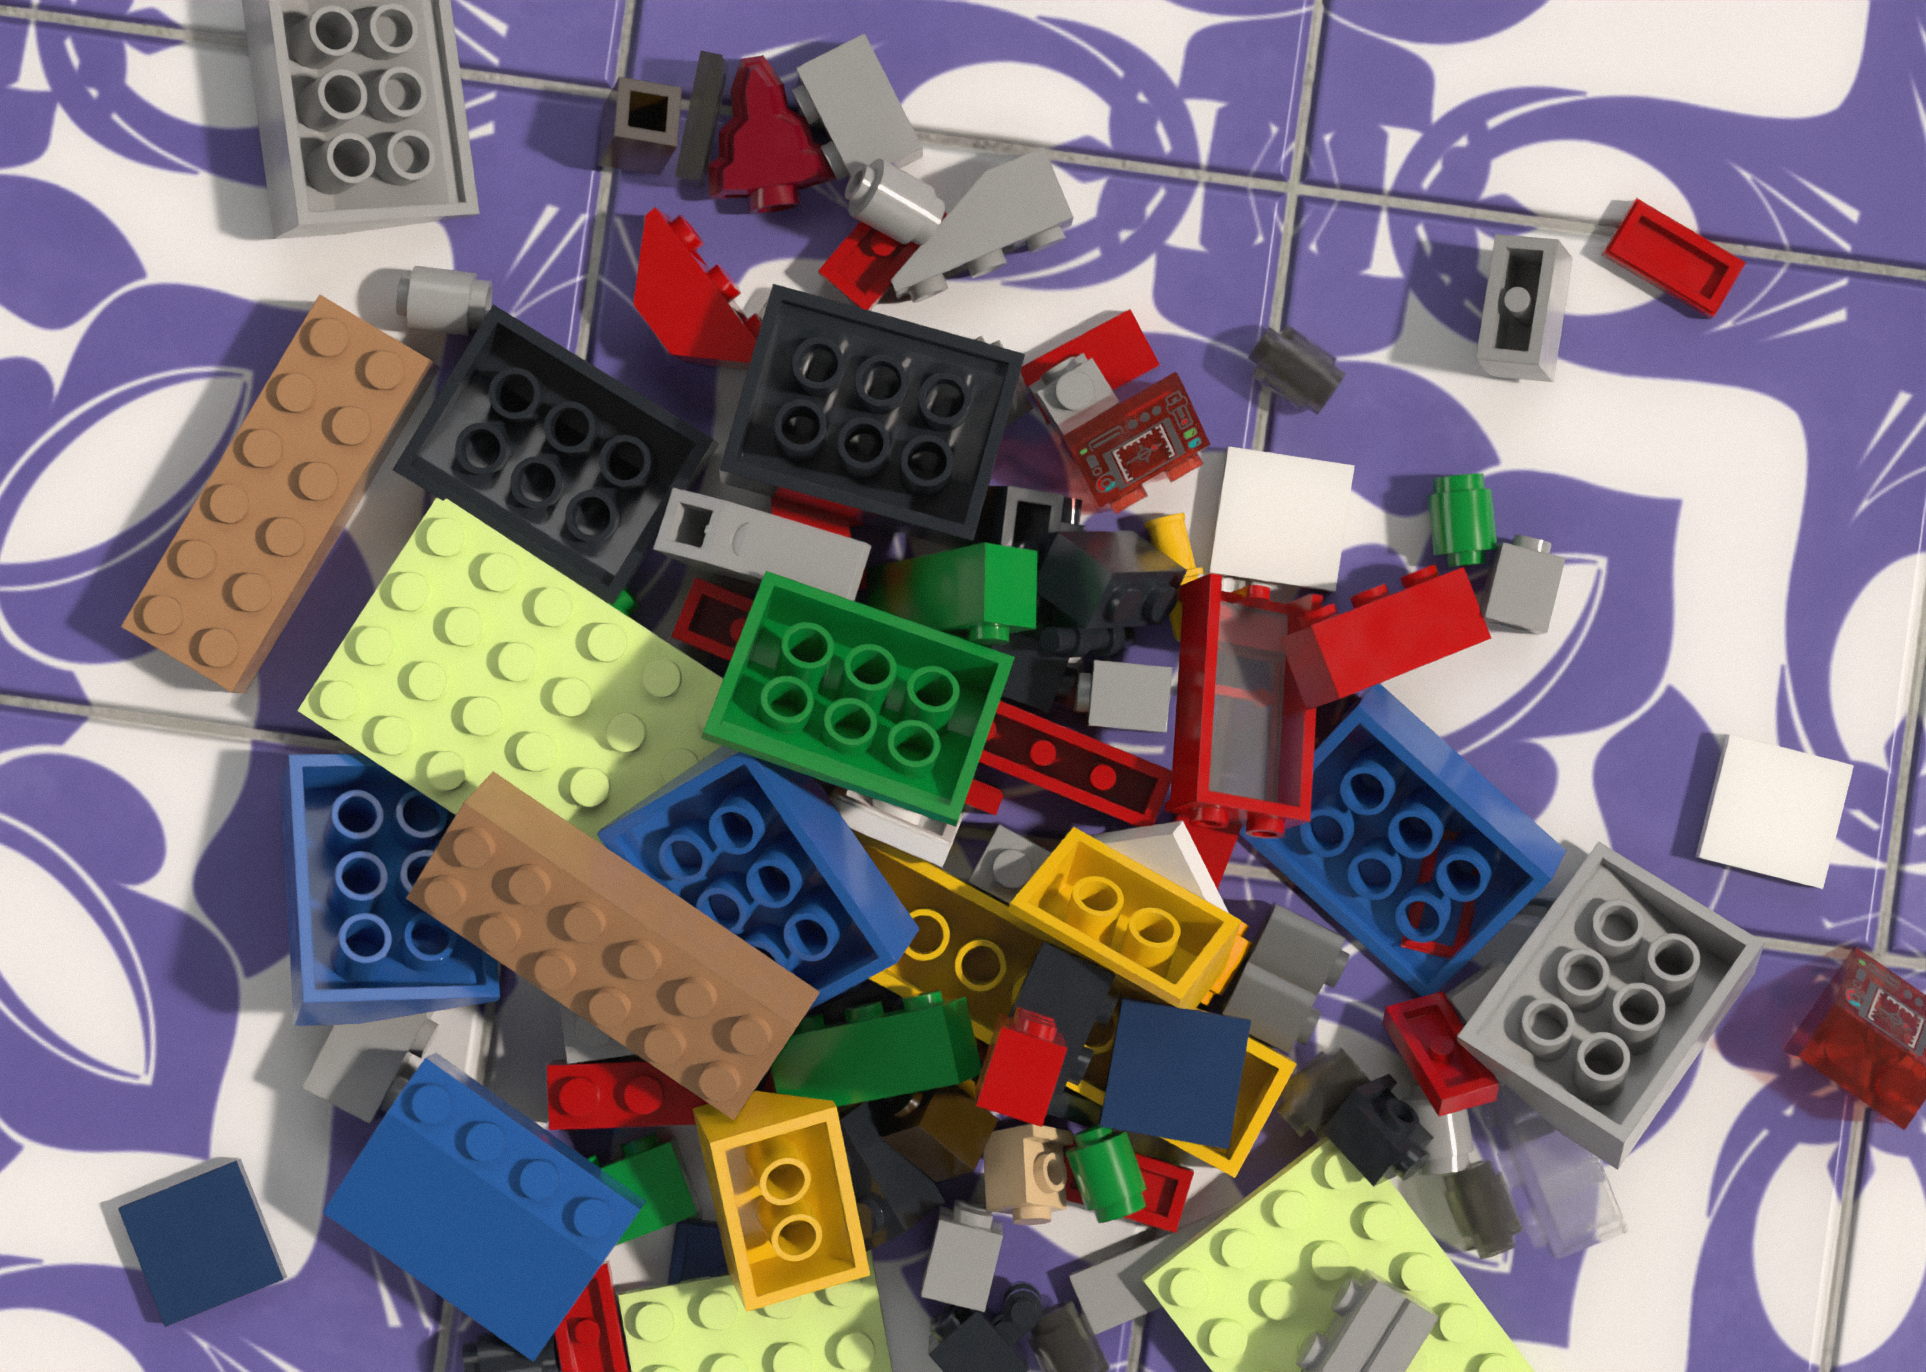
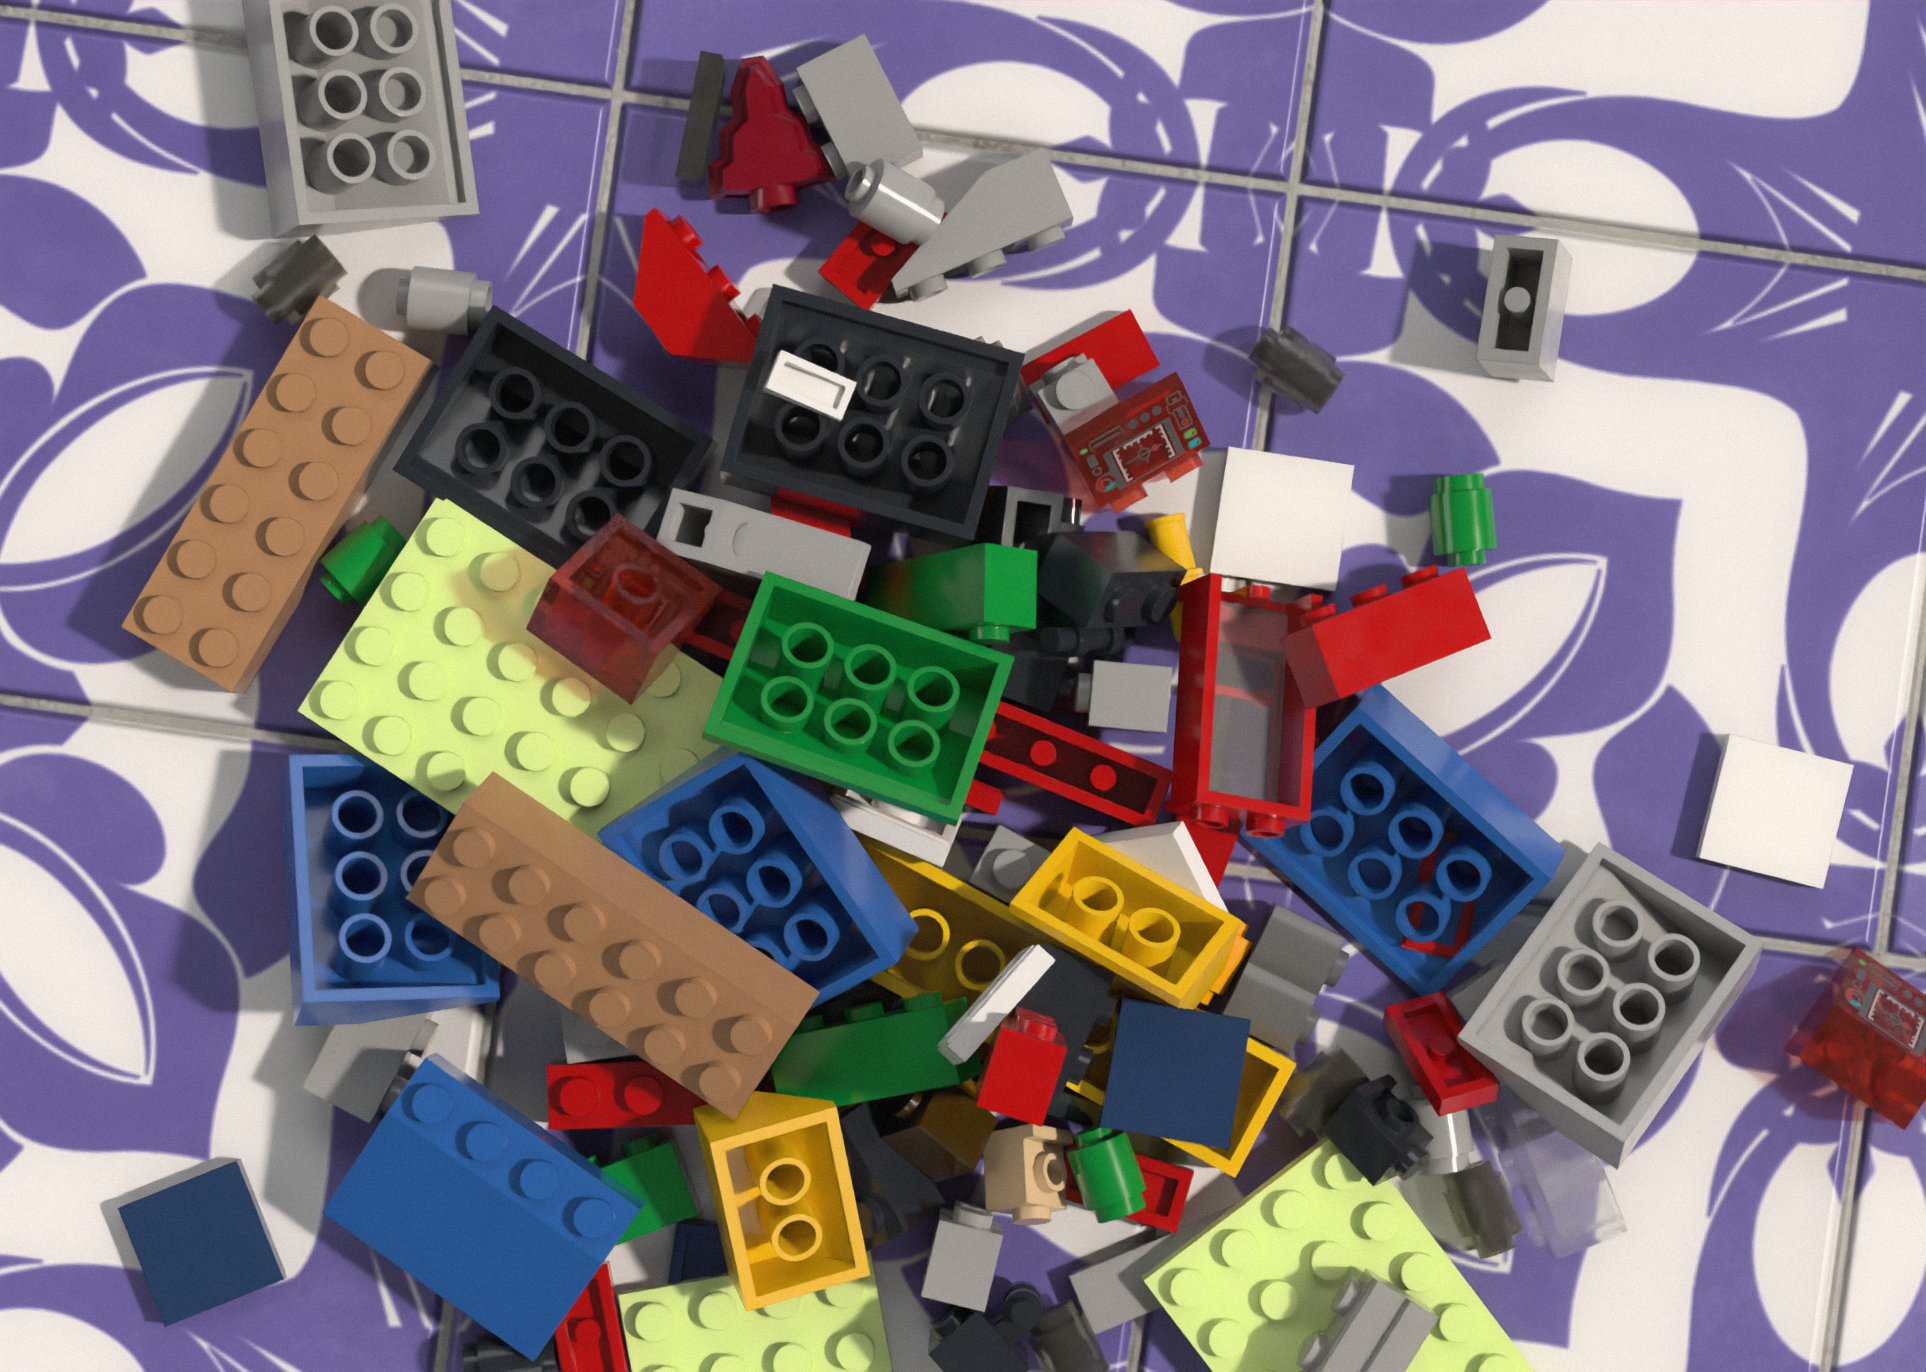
brick [598,77,682,175] -> none
light grey brick [1480,535,1566,635] -> none
red tile [1601,198,1746,319] -> none
none -> clear smoke brick [250,234,348,327]
none -> green brick [318,514,407,608]
none -> clear red slope [526,513,723,705]
none -> white piece [762,350,857,422]
none -> white tile [937,945,1055,1065]

